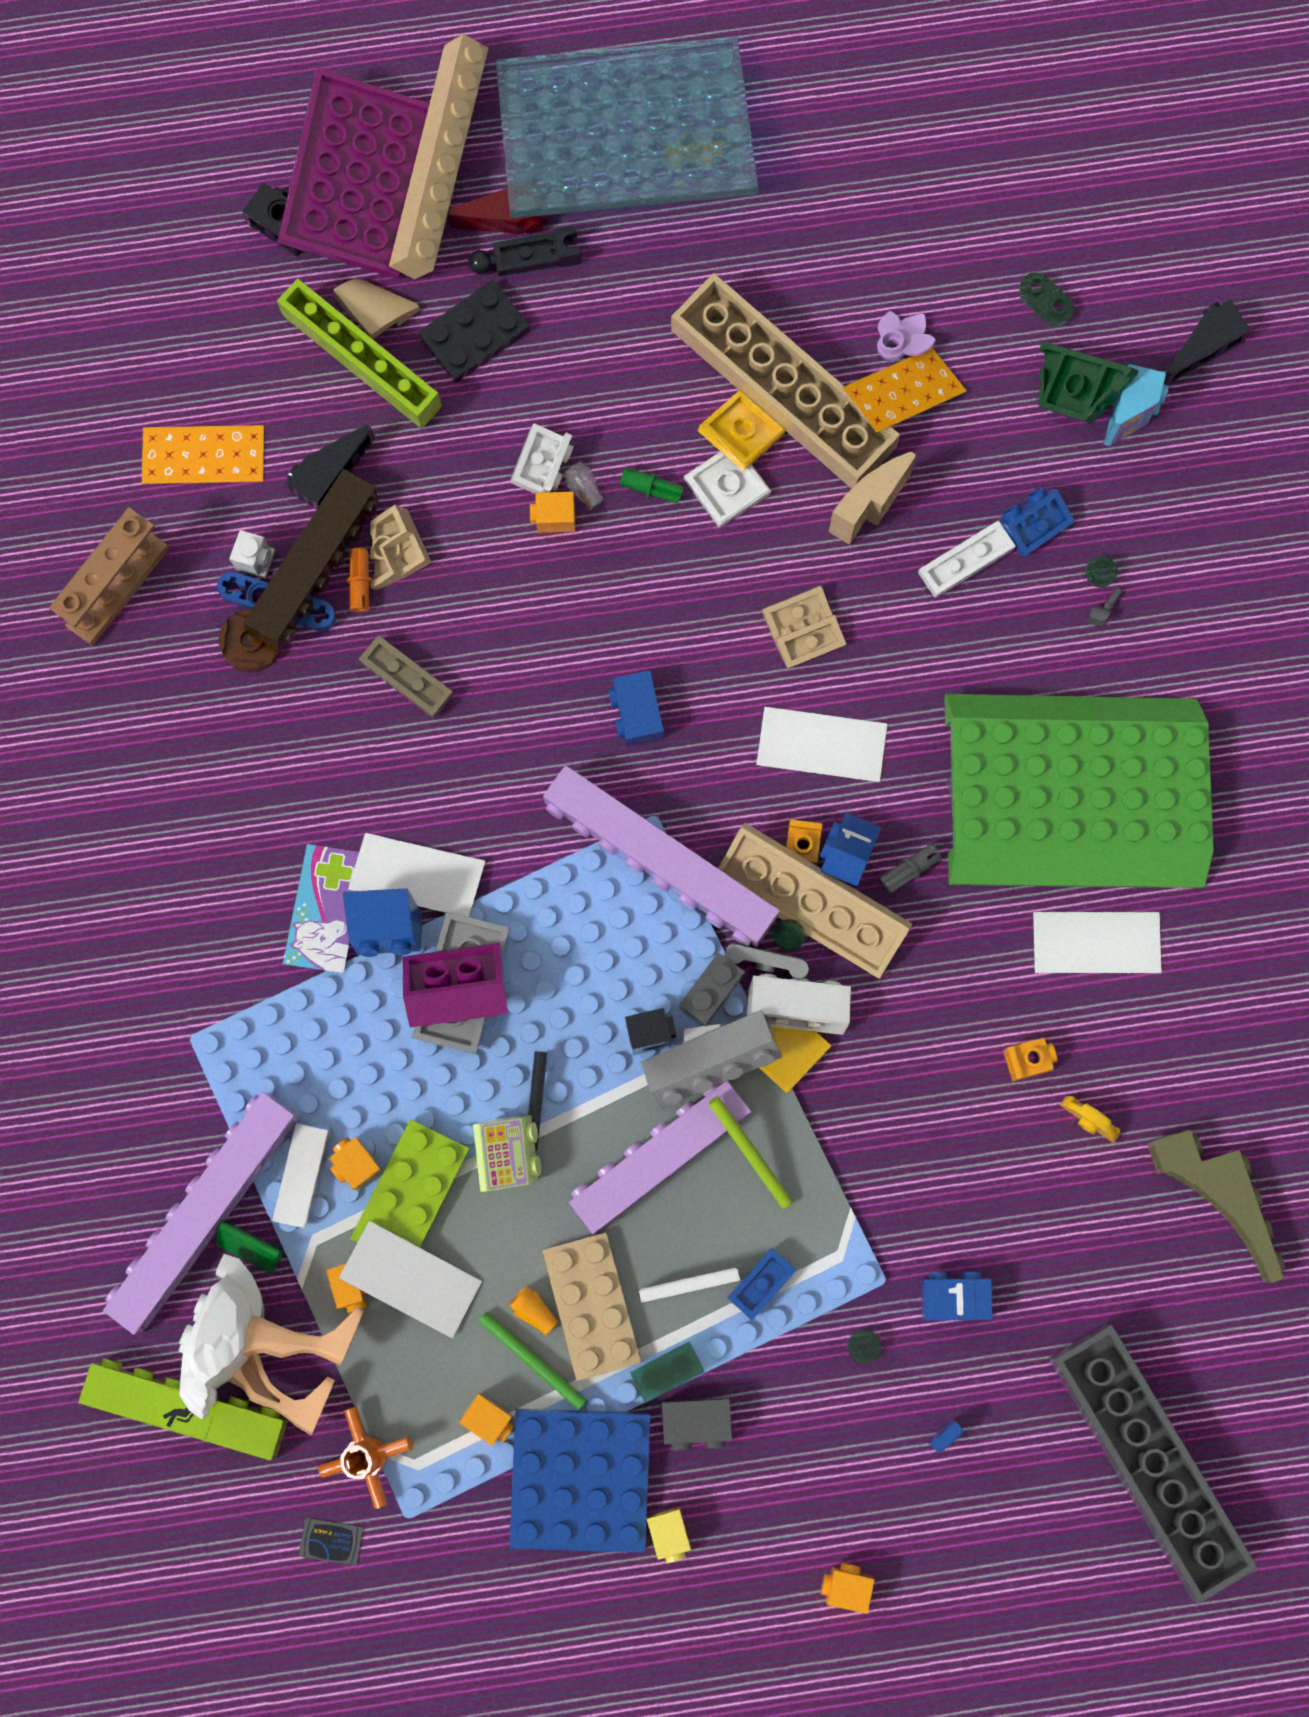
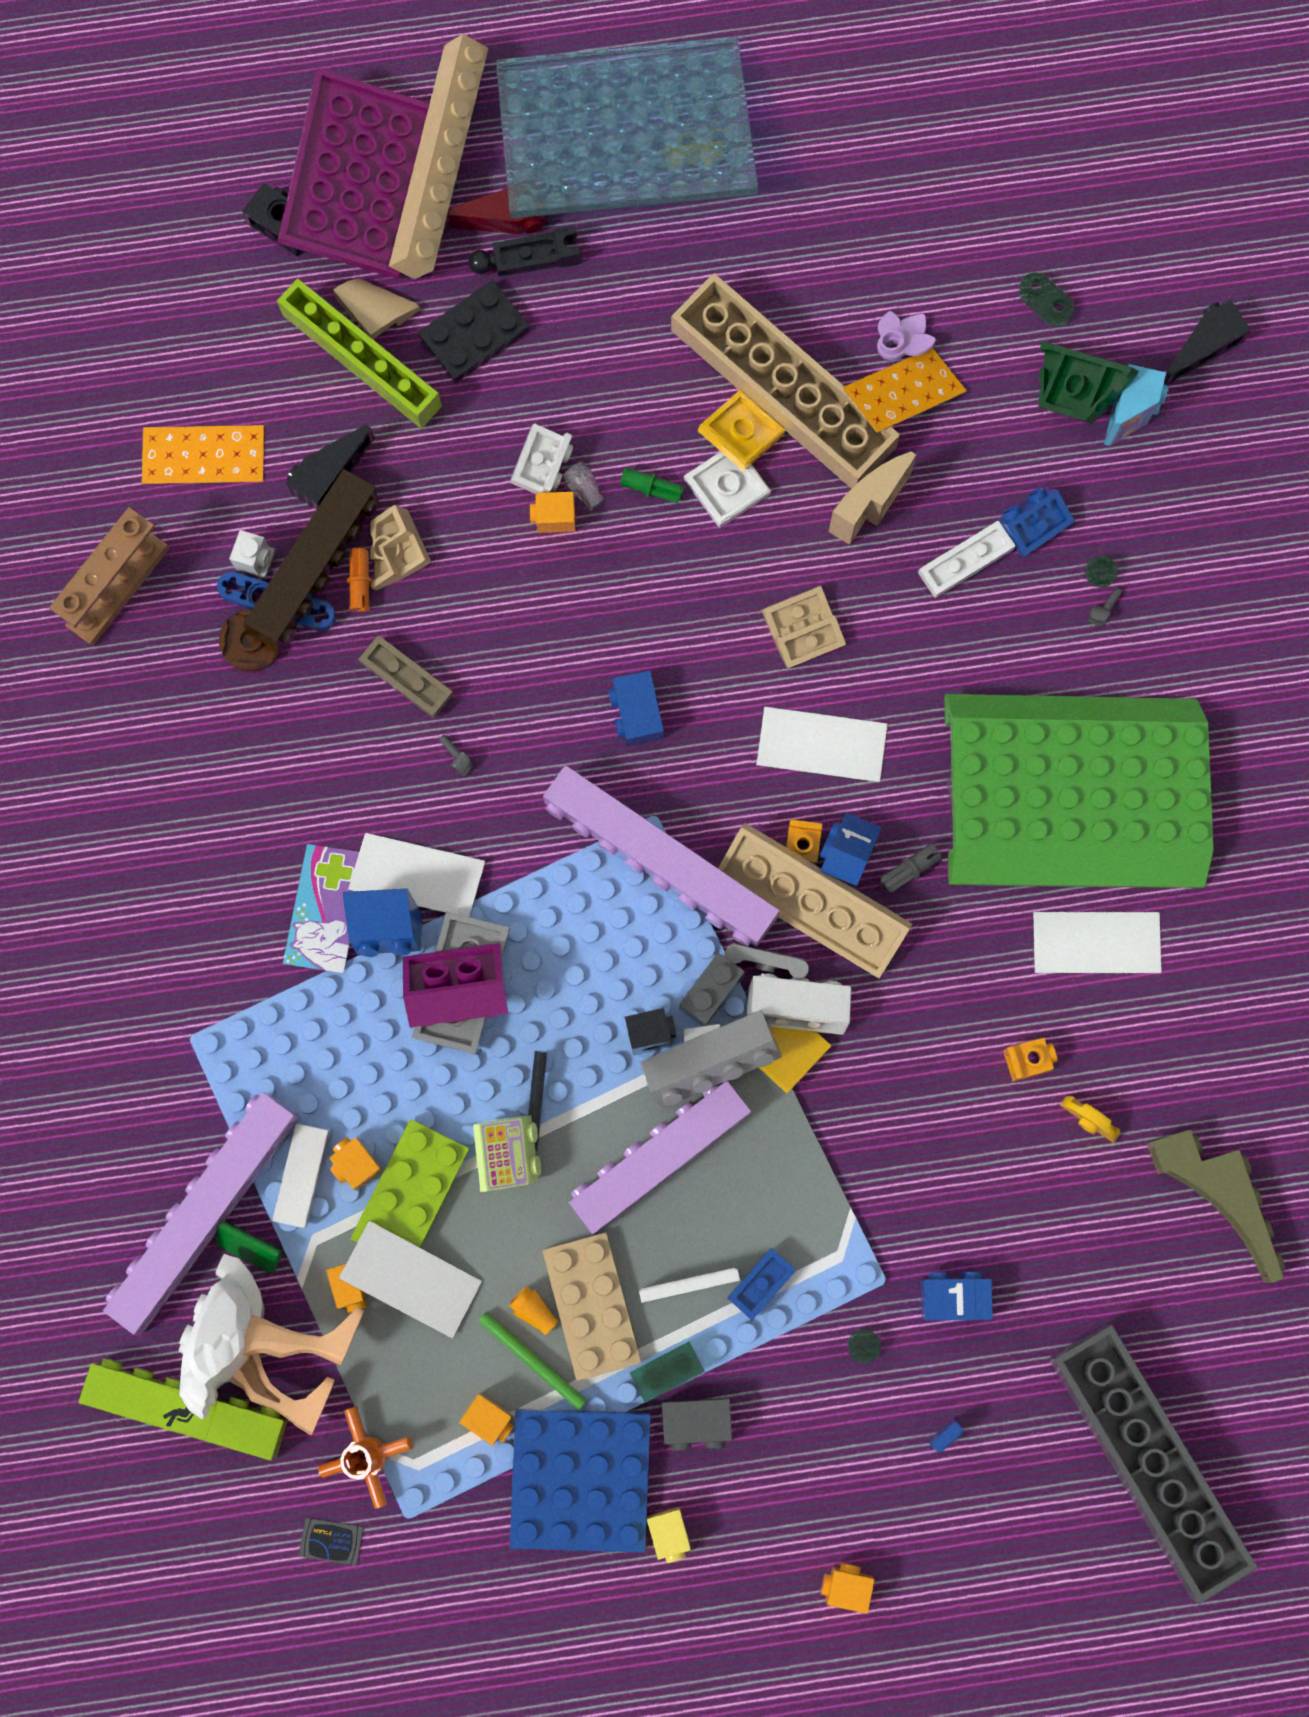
lime bar [708,1096,793,1208] -> none
clear green plate [773,919,805,951] -> none
none -> dark grey hand [439,735,473,776]

